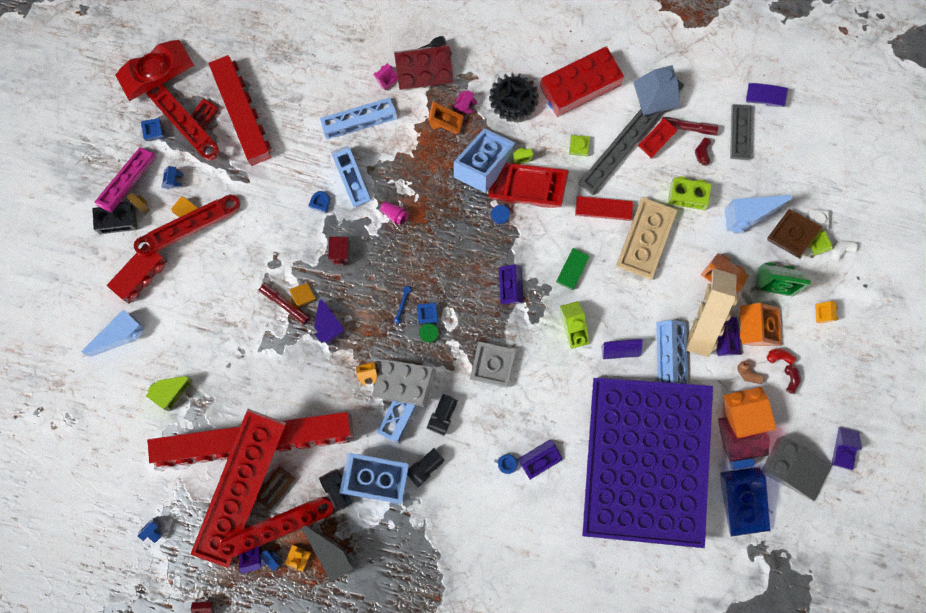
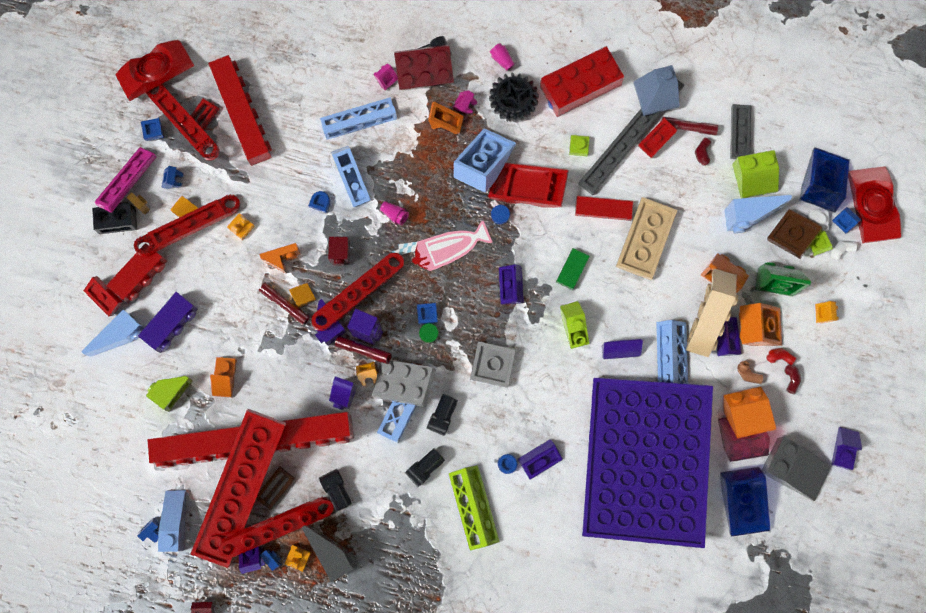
light blue brick [339,453,409,504] -> none
blue hinge [393,286,411,324] -> none
lime plate [512,148,533,164] -> none
lime brick [668,176,712,211] -> none
blue tile [729,458,755,470] -> none
dark purple slope [746,83,788,107] -> none
none -> red plate [83,276,123,317]
none -> dark purple brick [138,292,198,353]
none -> light blue slope [158,490,186,552]
none -> orange slope [210,357,237,398]
none -> light orange tile [227,213,255,240]
none -> orange slope [259,243,301,274]
none -> red plate [311,253,404,331]
none -> dark purple slope [329,376,358,411]
none -> dark red piece [335,336,392,364]
none -> dark purple brick [347,309,383,345]
none -> sticker [392,221,492,271]
none -> lime fence [448,465,500,551]
none -> dark pink cone [490,43,515,71]
none -> lime slope [732,150,779,199]
none -> clear blue slope [800,147,850,212]
none -> blue tile [832,207,861,234]
none -> red slope [847,166,901,244]

